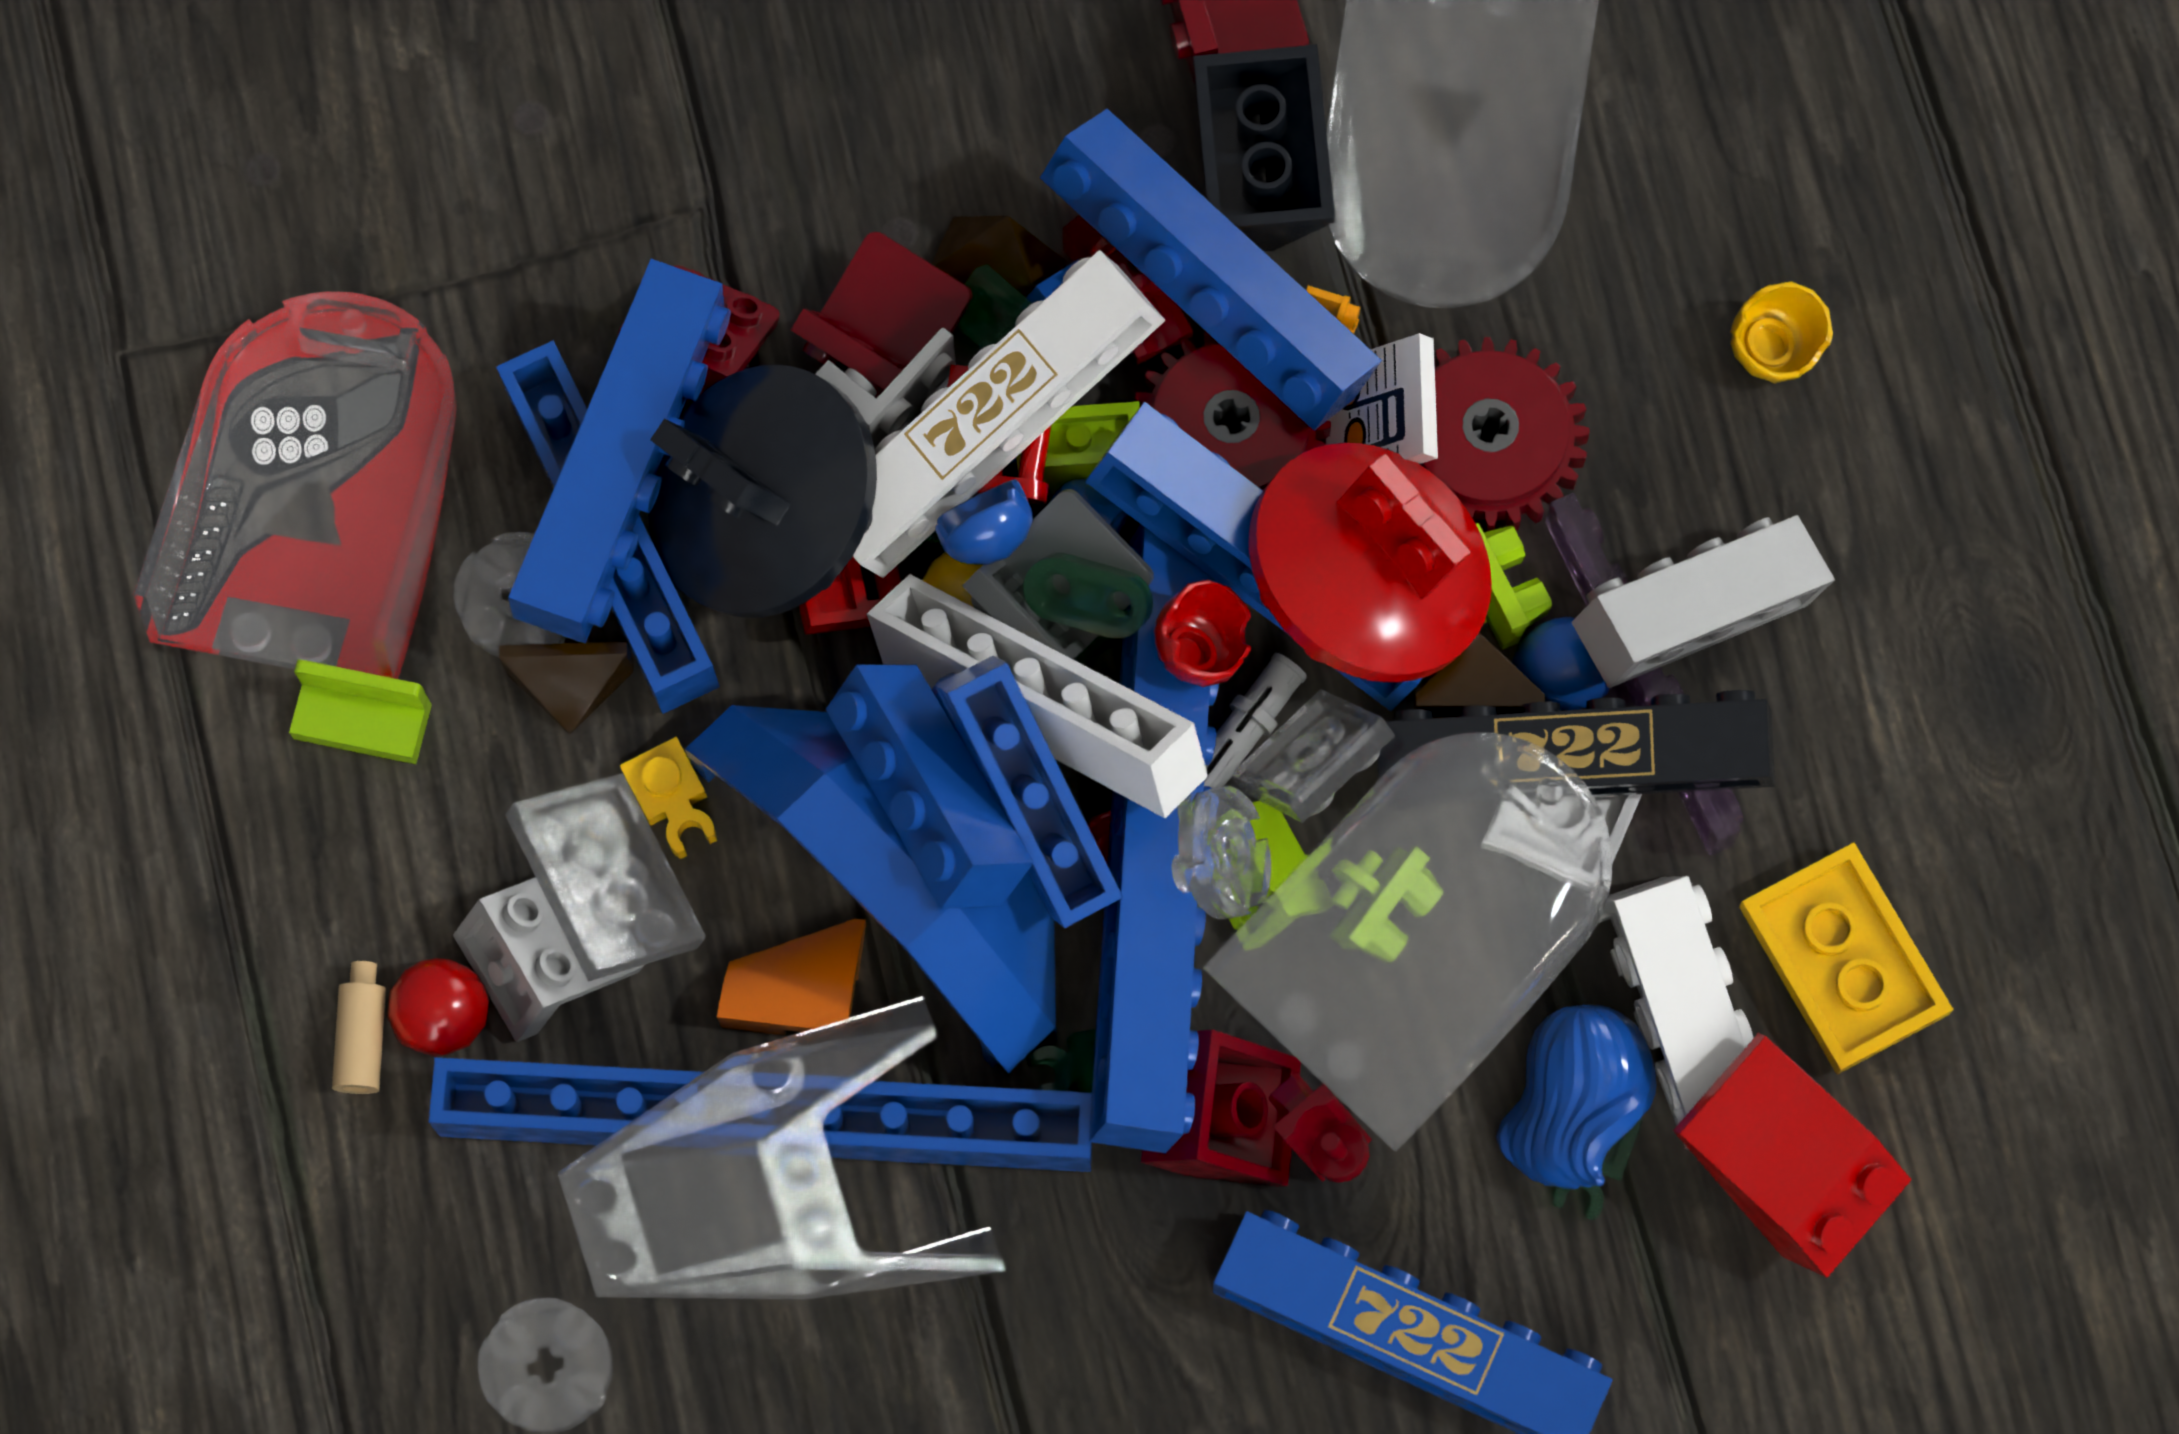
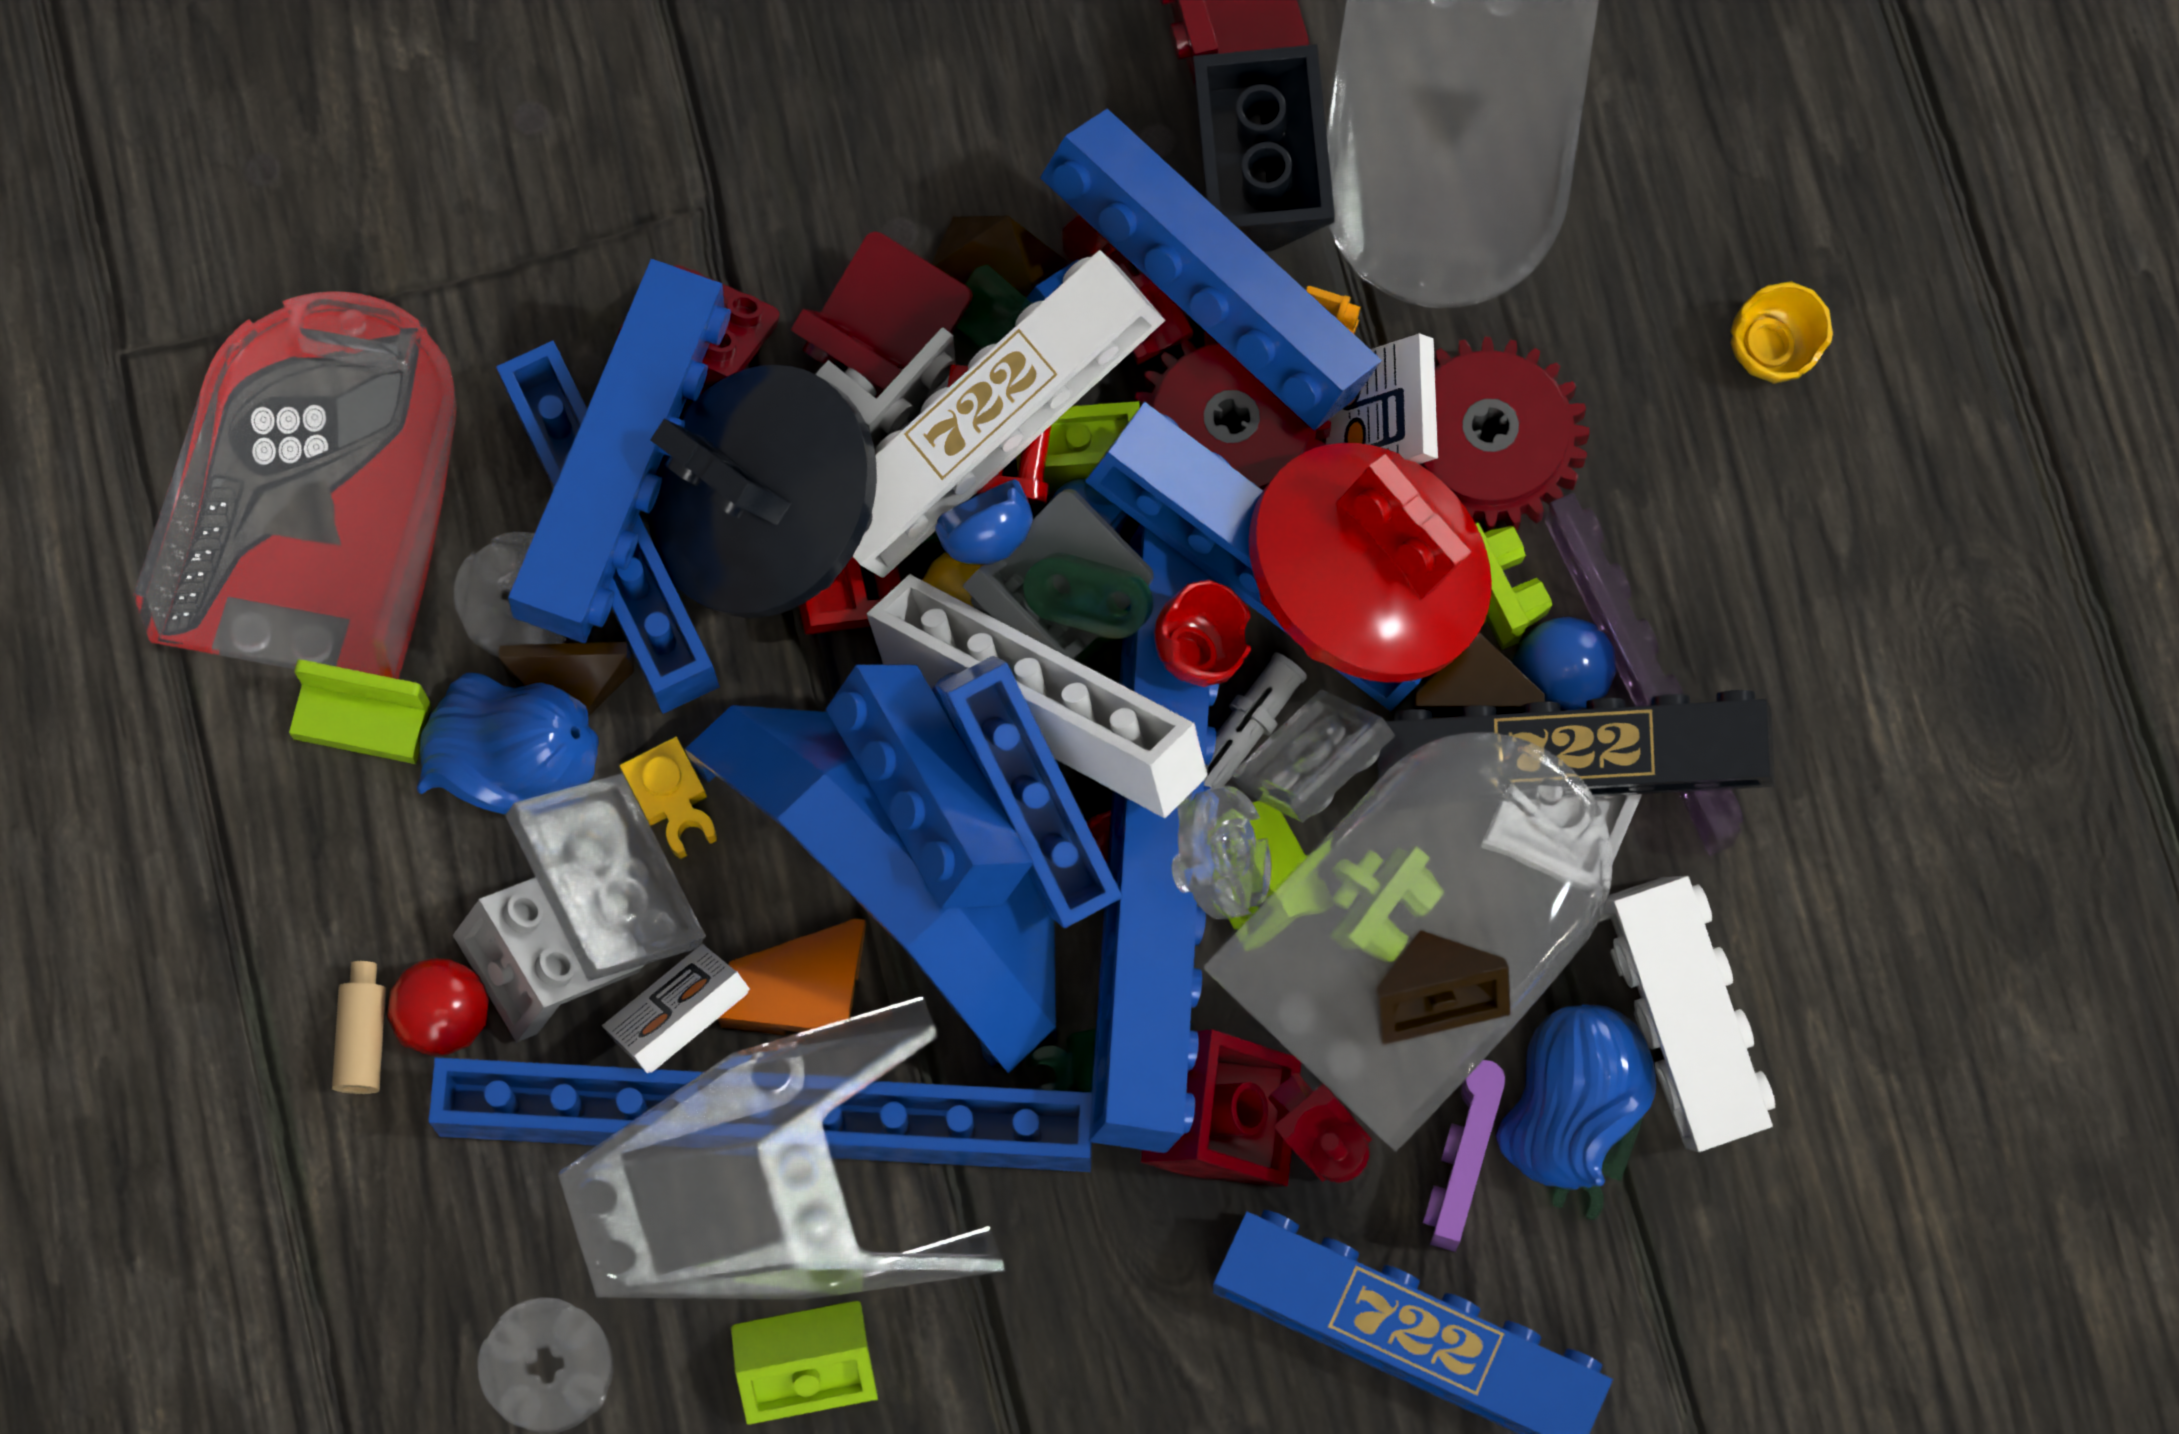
brick [1571,515,1835,689] -> none
red slope [1673,1033,1912,1278] -> none
yellow plate [1739,842,1954,1075] -> none
none -> blue piece [417,672,599,815]
none -> white tile [602,944,750,1073]
none -> lime panel [731,1301,878,1425]
none -> dark brown slope [1376,930,1511,1046]
none -> medium lavender plate [1423,1060,1505,1252]

